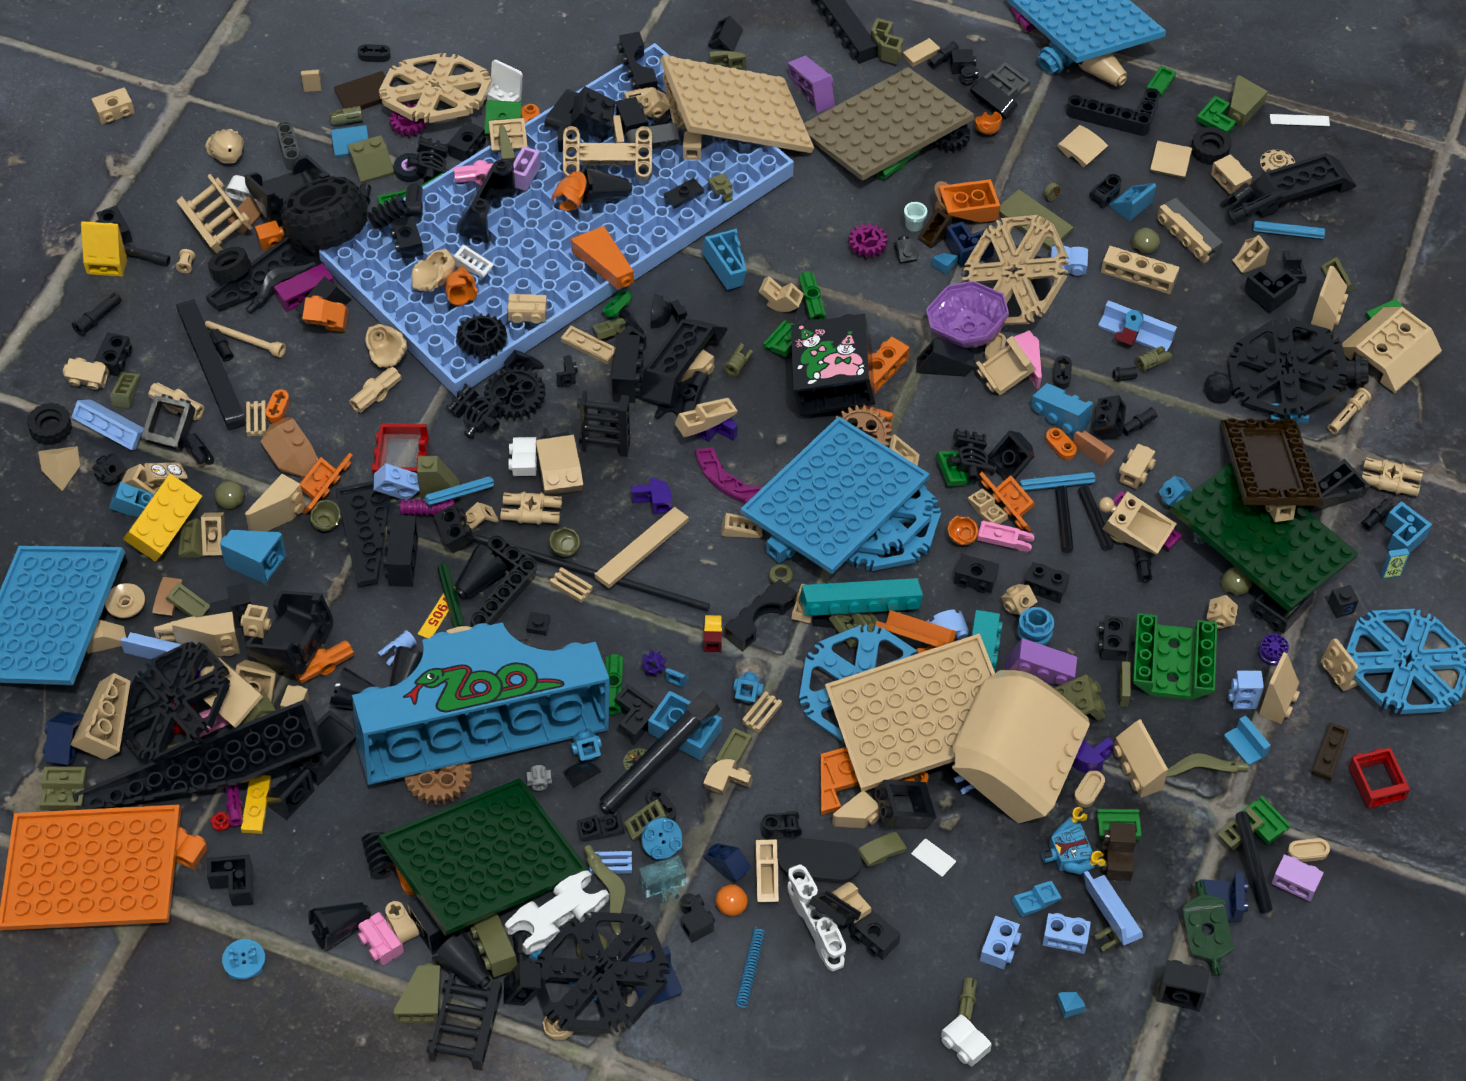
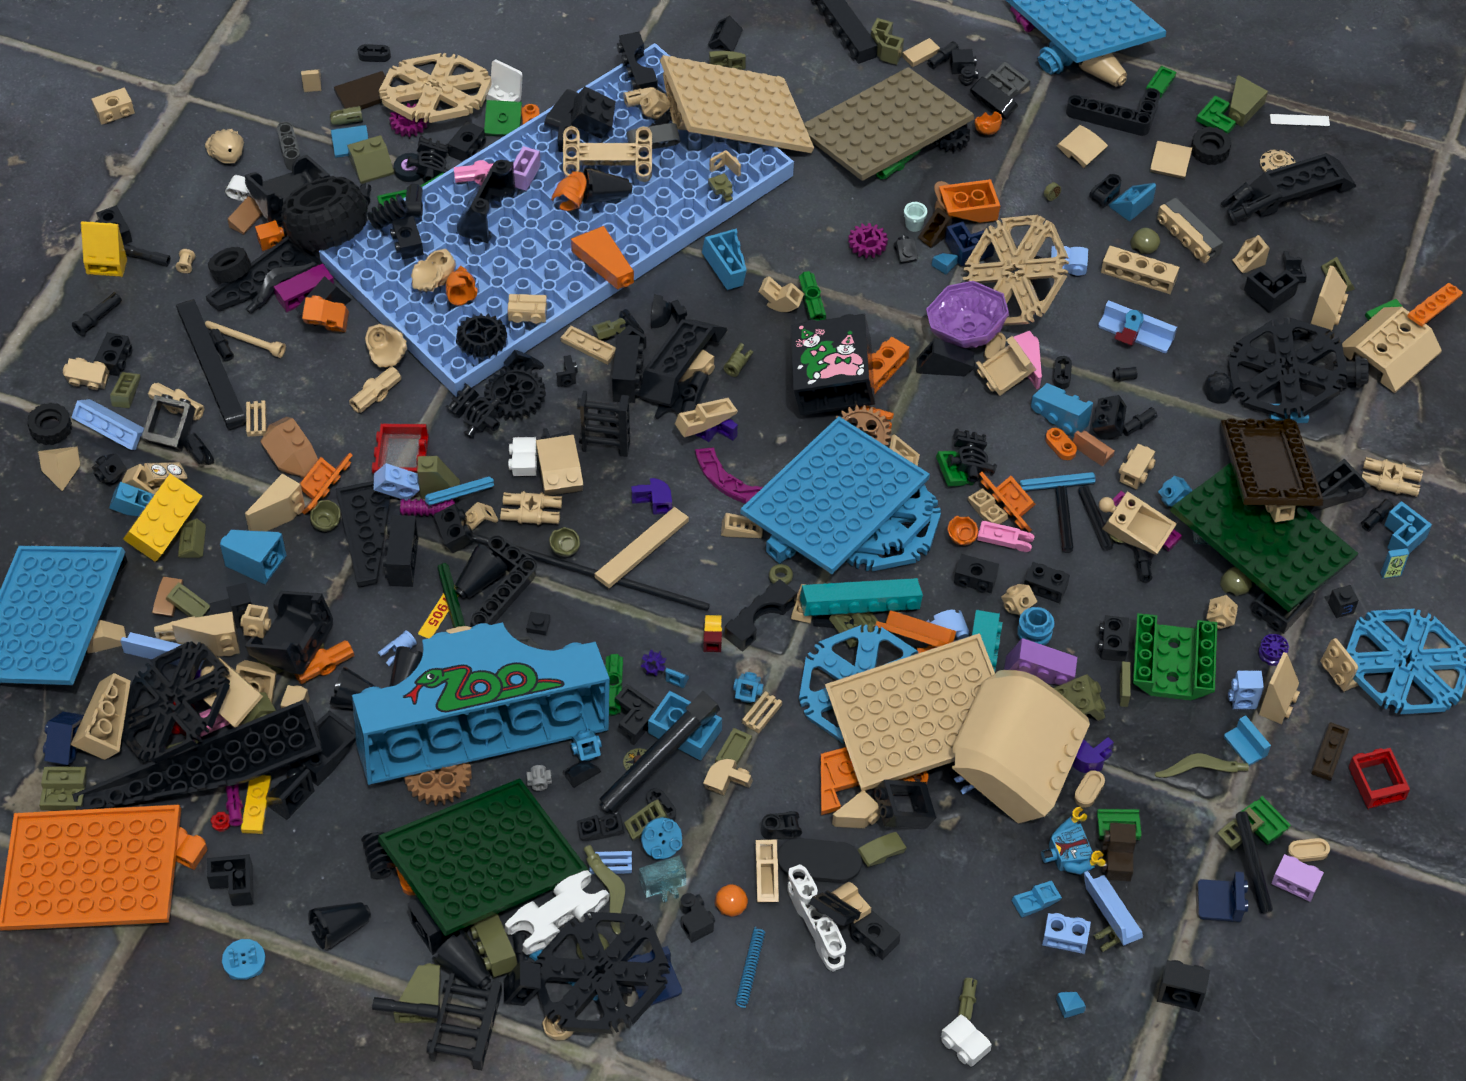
tan dish [105,583,145,618] -> none
tan fence [177,174,252,253] -> none
tan slope [201,512,225,556] -> none
olive hair [215,480,245,510] -> none
orange beam [265,390,290,423] -> none
bright pink brick [357,912,404,965] -> none
tan piece [385,901,419,944] -> none
white slope [453,245,494,278] -> none
tan slope [489,118,527,152] -> none
olive slope [499,125,516,163] -> none
tan tile [549,567,593,603] -> none
green plate [602,289,633,318] -> none
tan tile [613,115,624,143] -> none
black brick [615,97,649,139] -> none
black plate [664,178,704,209] -> none
tan brick [683,131,702,160] -> none
dark blue slope [703,843,752,881] -> none
green plate [763,320,794,357] -> none
medium lavender wedge [788,55,835,113] -> none
white sticker [911,838,956,877] -> none
light blue brick [980,916,1022,970] -> none
black slope [988,430,1034,480] -> none
olive tile [999,190,1074,251] -> none
tan slope [1113,719,1168,798] -> none
olive hinge [1135,346,1173,372] -> none
dark green plate [1182,881,1235,976] -> none
tan brick [1211,154,1252,194] -> none
dark azure axle [1253,221,1325,239] -> none
tan pin [1327,388,1372,434] -> none
none -> black piece [372,997,440,1019]
none -> tan bracket [710,150,741,177]
none -> orange bracket [1407,283,1463,326]

